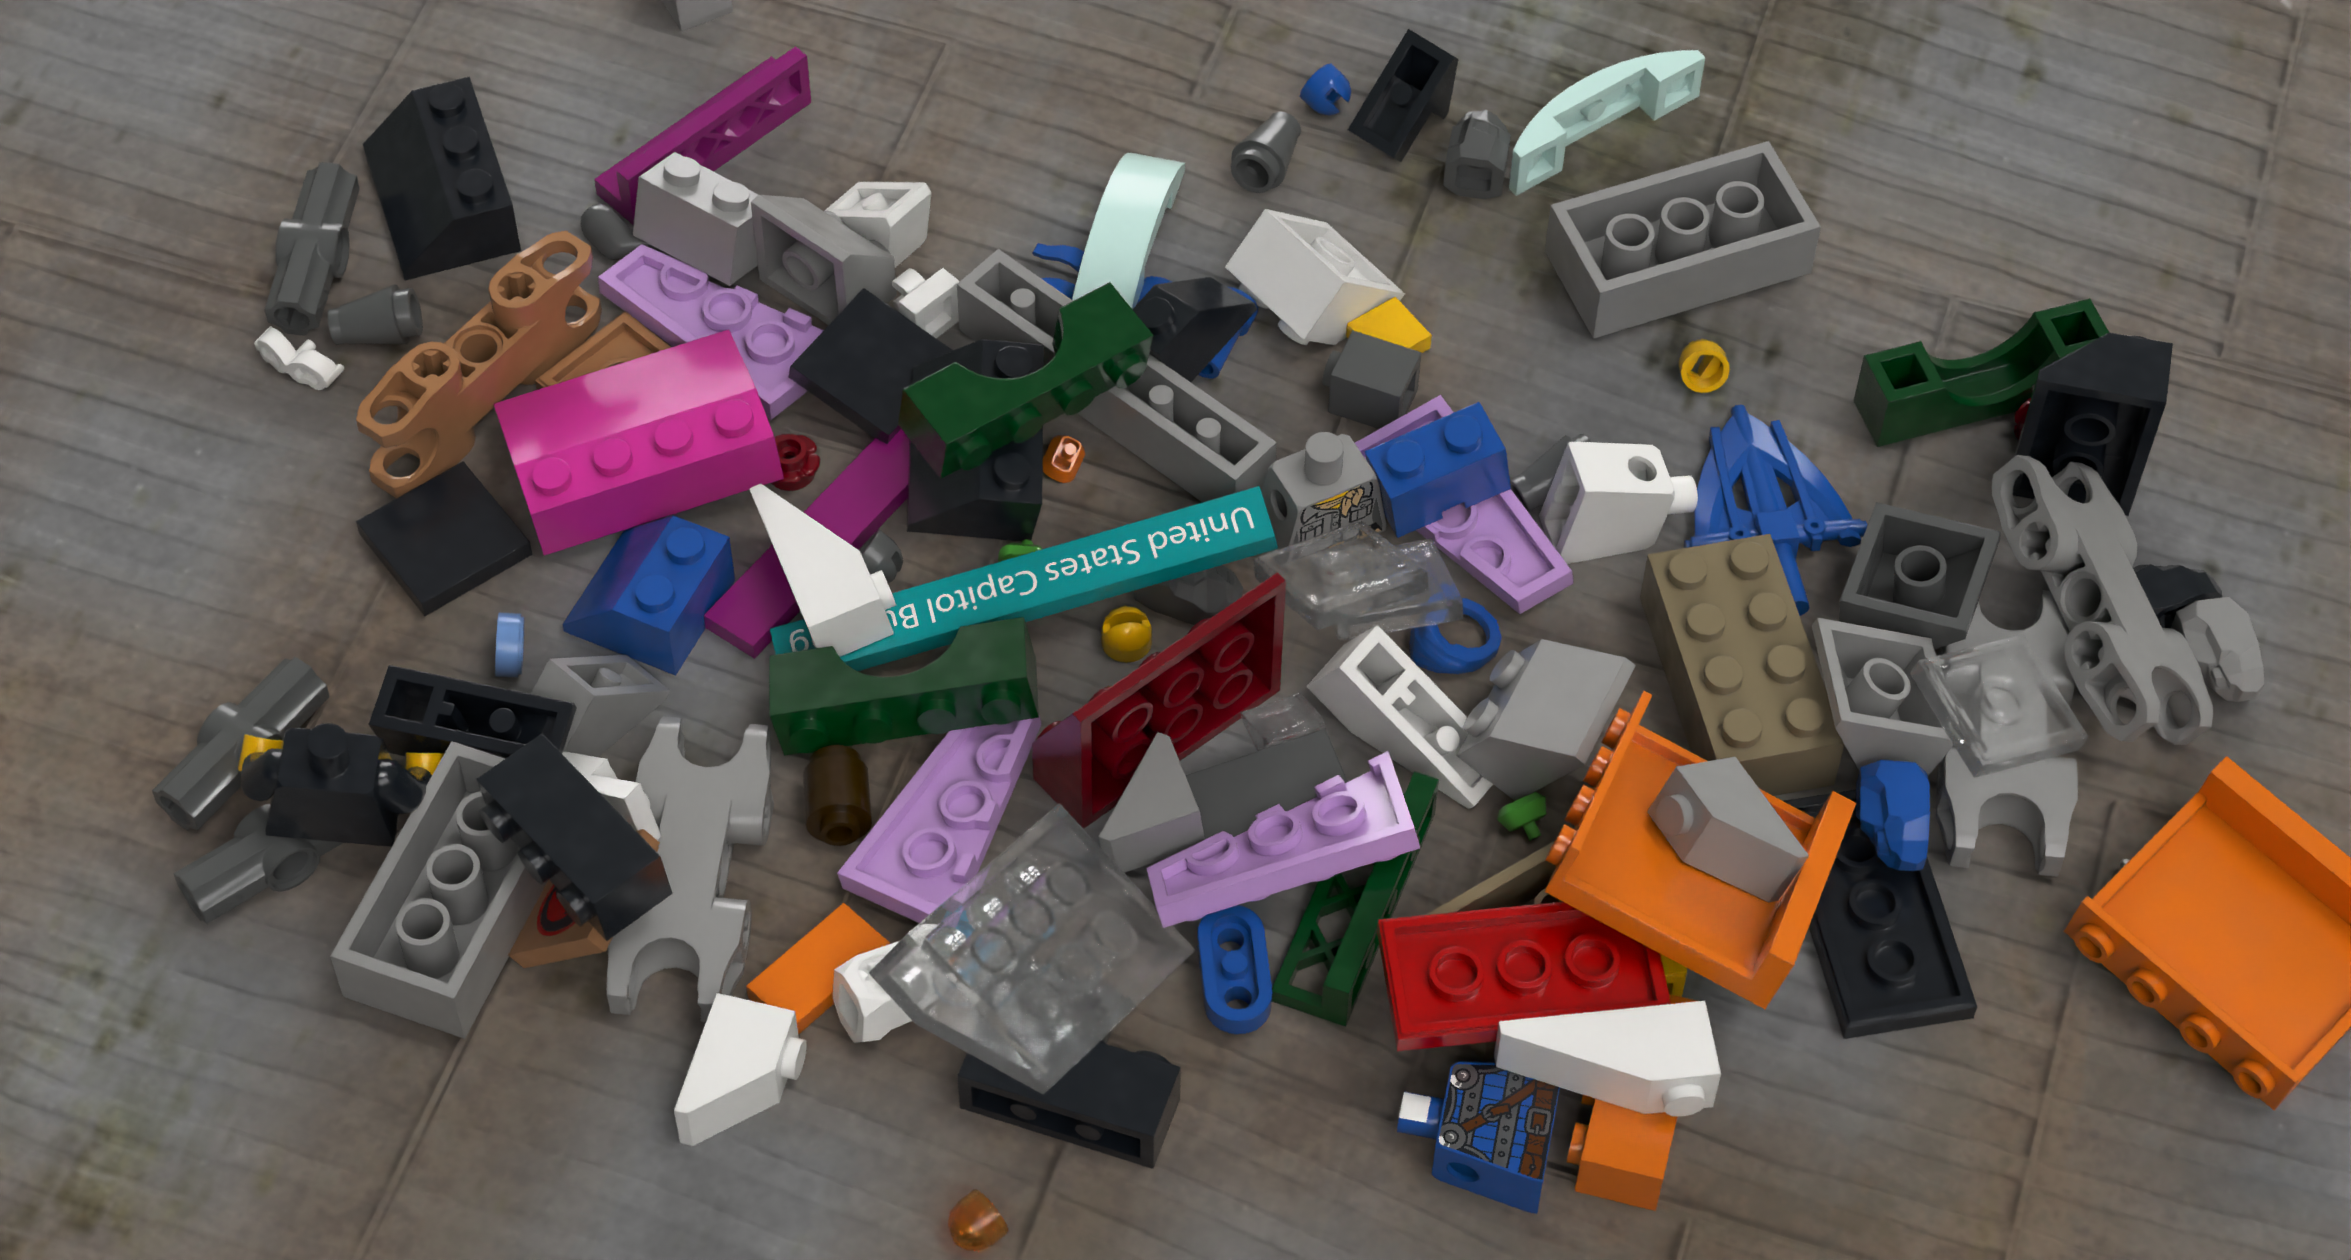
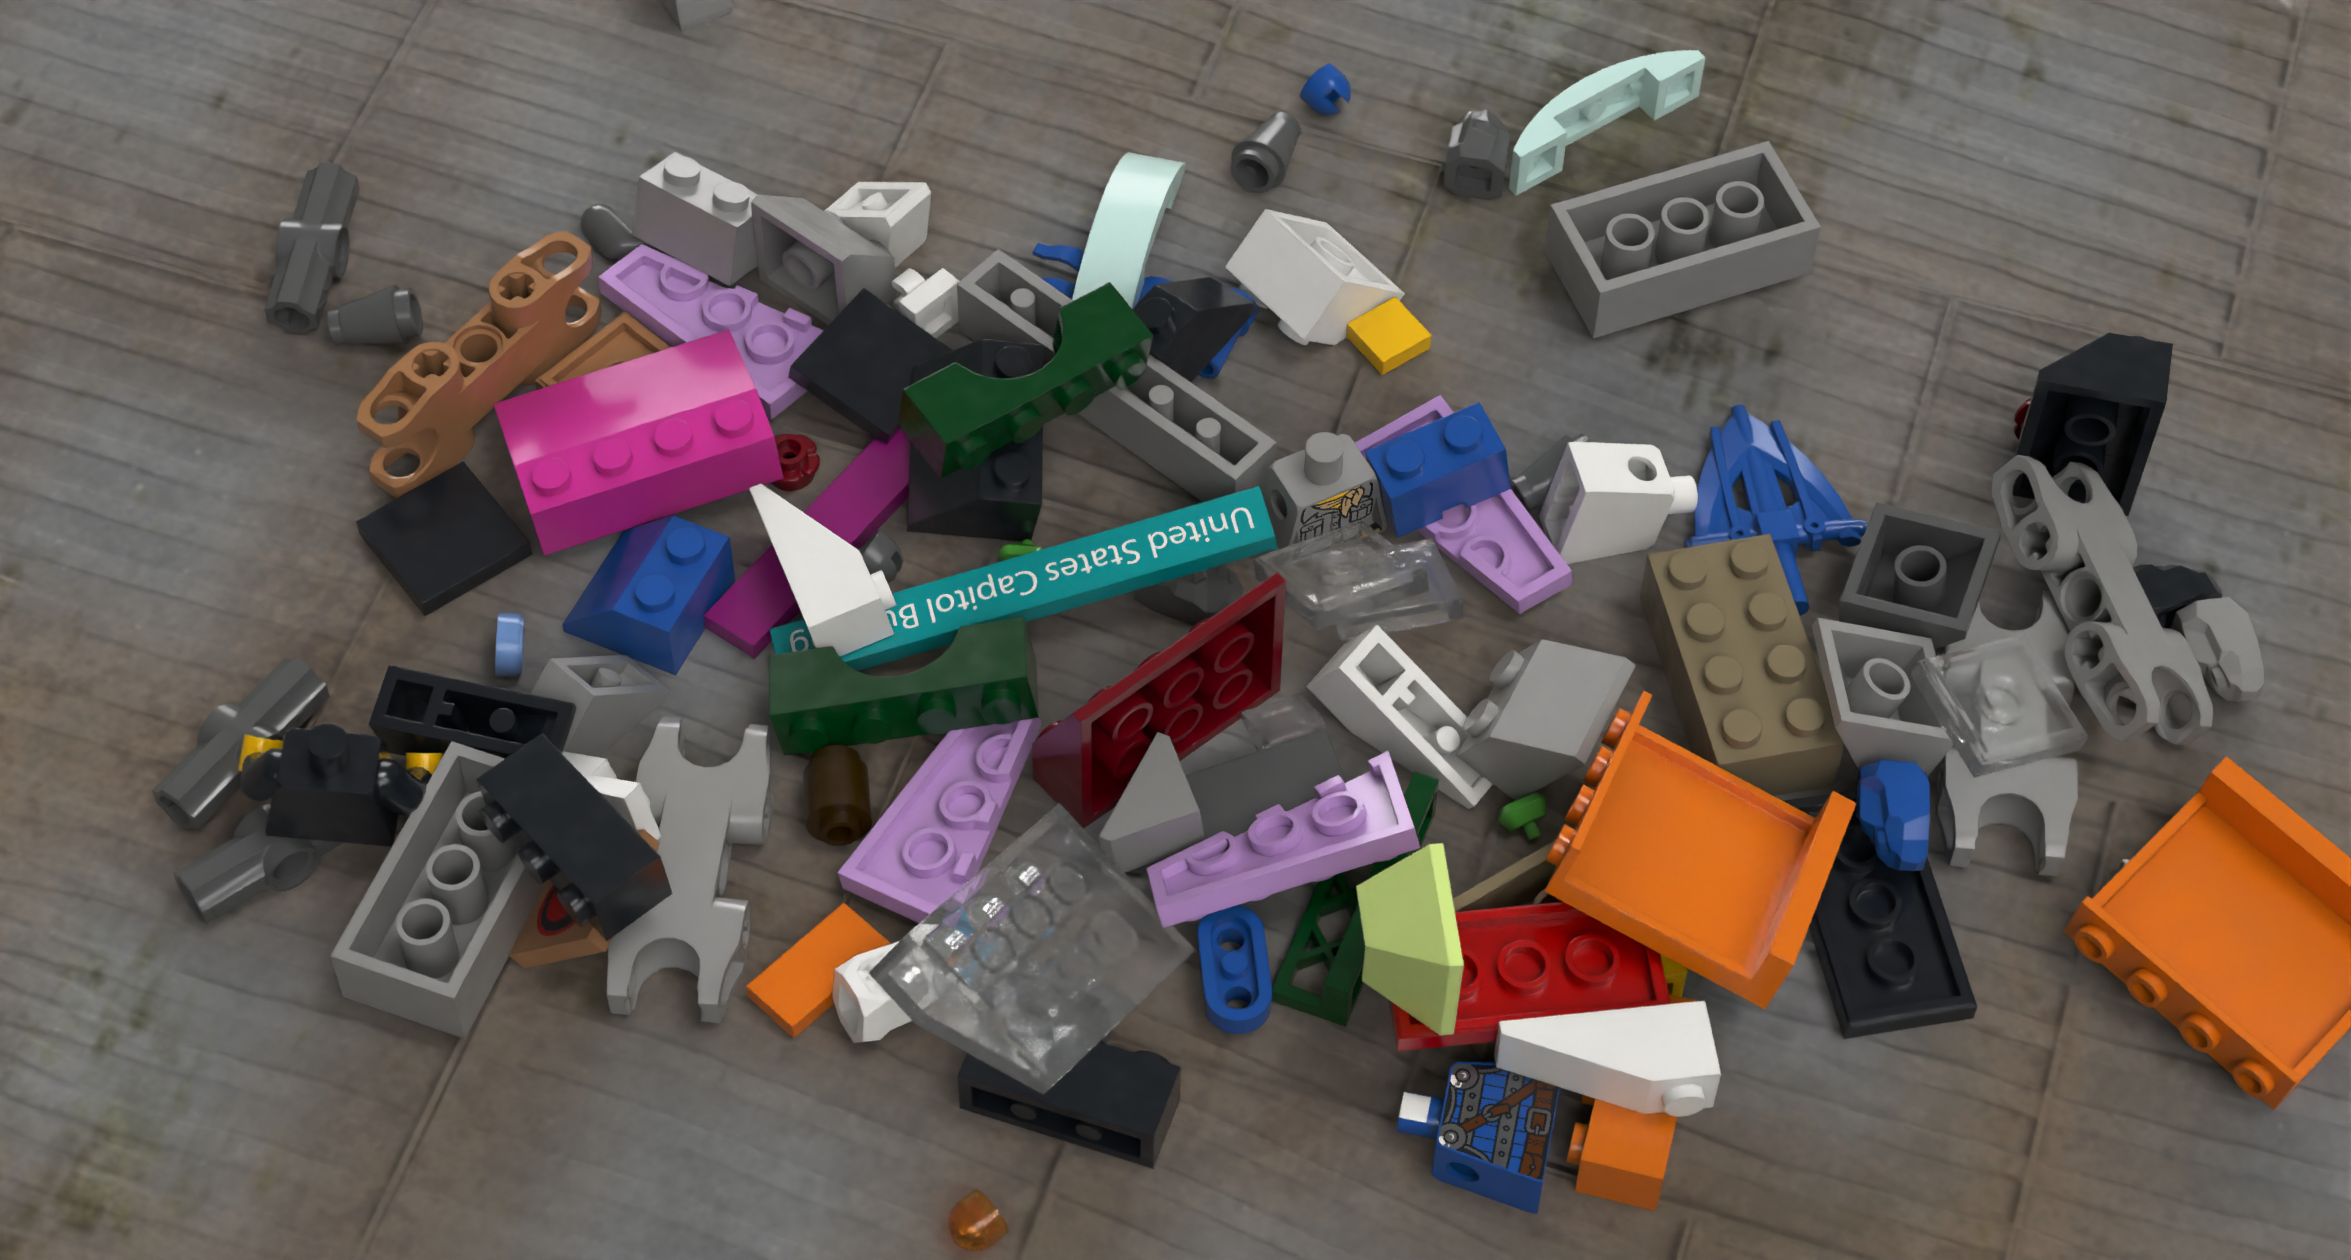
white piece [254,326,345,390] -> none
black slope [363,76,521,281] -> none
magenta fence [594,46,812,226] -> none
white slope [674,993,807,1146] -> none
orange rock [1043,435,1085,483] -> none
yellow hinge [1101,606,1152,663] -> none
dark grey brick [1322,330,1421,429] -> none
black slope [1348,29,1459,162] -> none
blue piece [1409,597,1502,674] -> none
light grey slope [1647,757,1809,902] -> none
yellow hinge [1679,339,1730,393] -> none
dark green arch [1853,298,2109,447] -> none
none -> yellowish green slope [1356,843,1464,1035]

